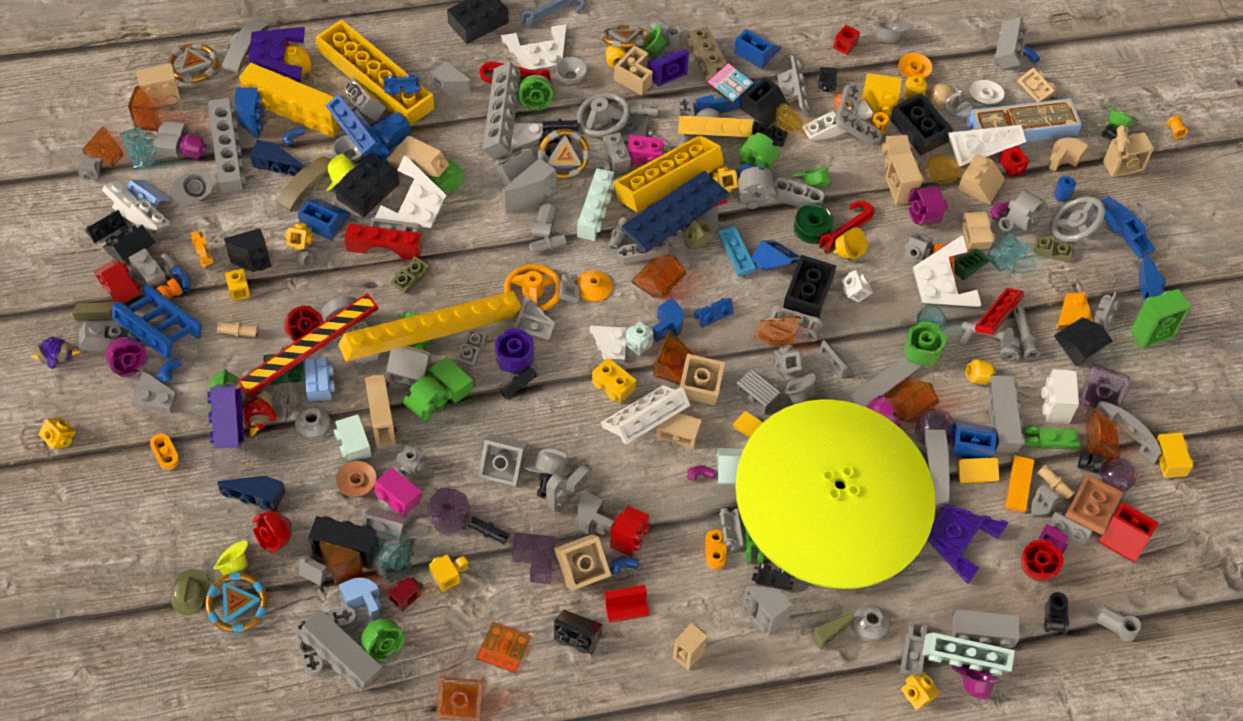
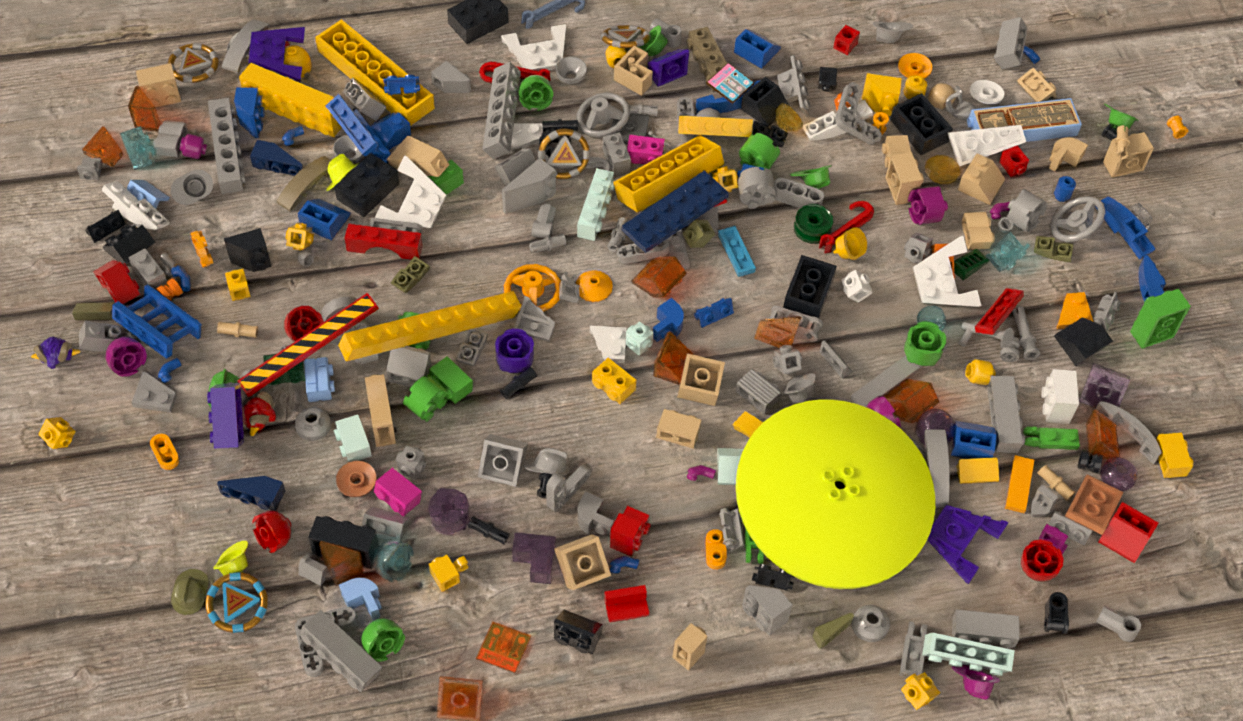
dark red brick [387,577,421,612] -> none
white fence [600,385,690,444] -> none
blue slope [751,240,800,270] -> none

